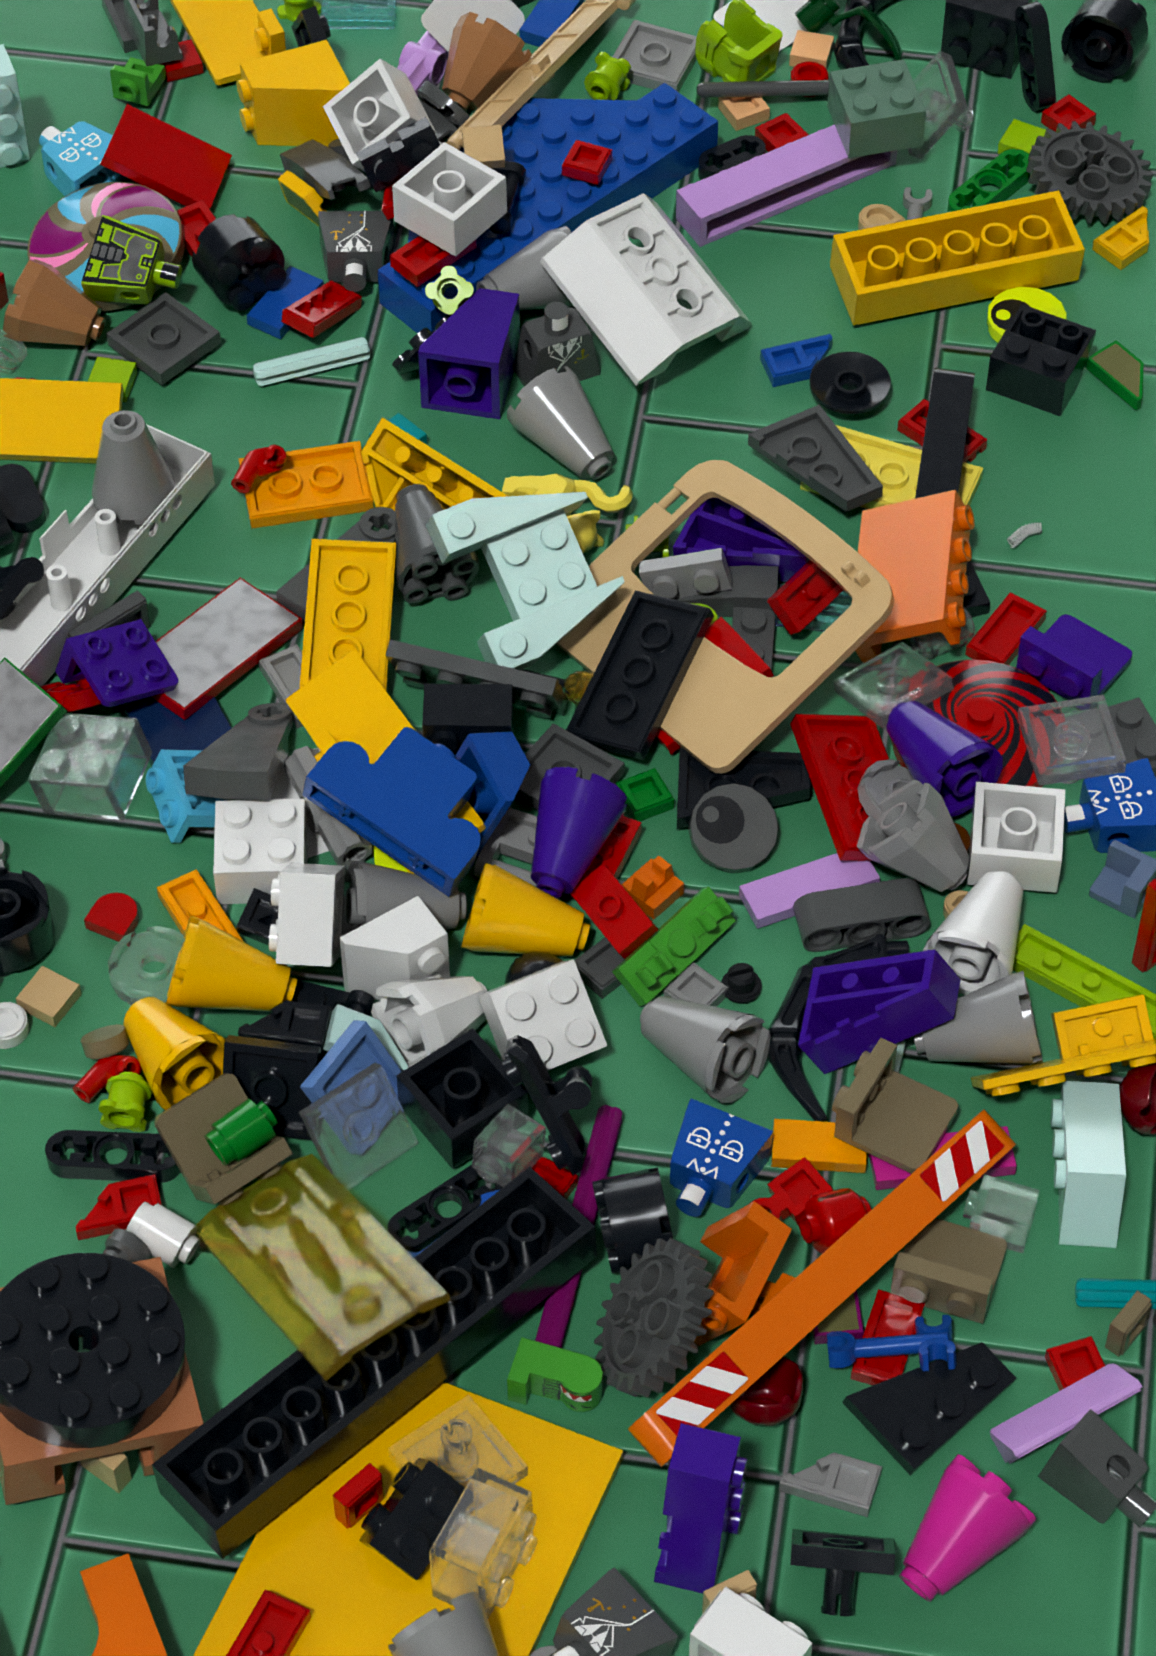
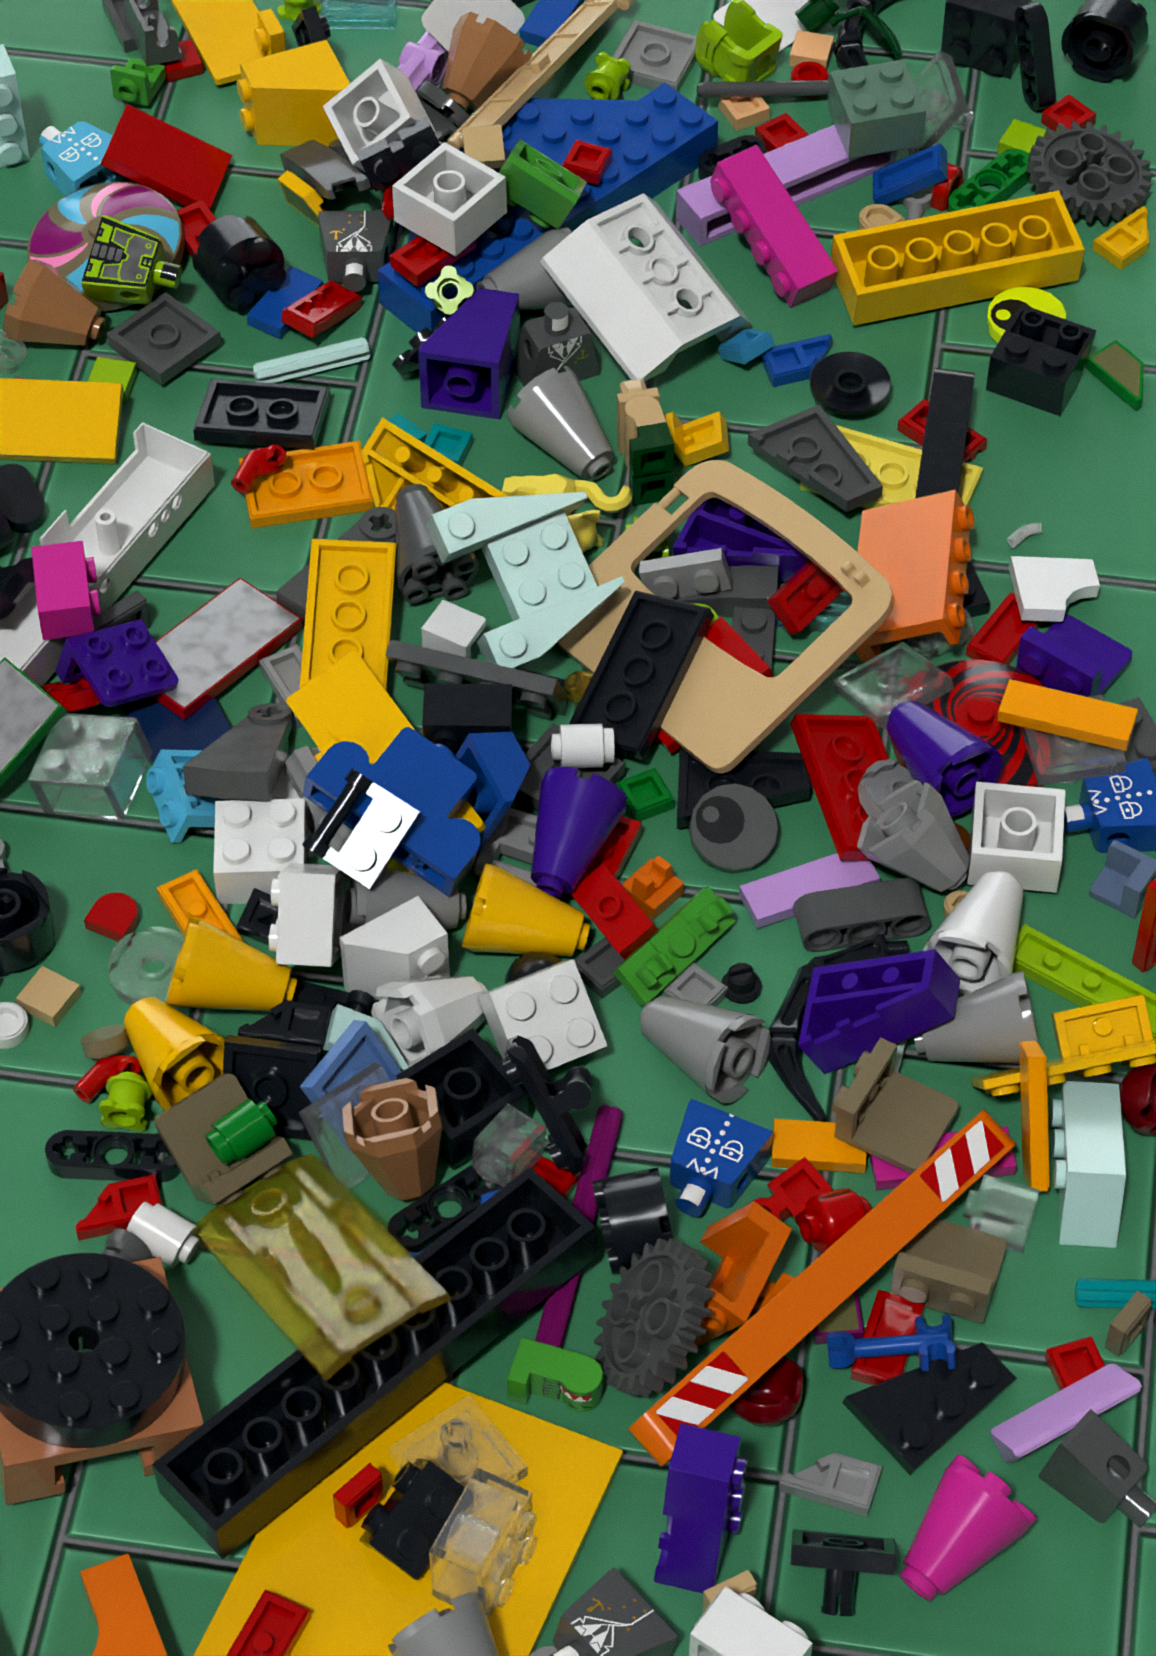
tan tile [81,1452,132,1493] -> none
light grey cone [92,410,175,525] -> none
none -> dark pink brick [31,541,101,640]
none -> black tile [193,379,331,450]
none -> plate [302,768,422,890]
none -> medium nougat cone [342,1078,442,1201]
none -> white panel [421,600,486,658]
none -> teal tile [424,423,473,467]
none -> bright green slope [499,139,586,229]
none -> white brick [551,724,615,768]
none -> hips [617,379,674,506]
none -> yellow bracket [665,411,729,467]
none -> dark pink brick [710,145,838,308]
none -> dark azure tile [717,328,775,364]
none -> blue tile [873,143,948,205]
none -> red tile [931,163,963,212]
none -> light orange tile [997,679,1138,751]
none -> white tile [1008,556,1100,622]
none -> light orange tile [1019,1041,1050,1192]

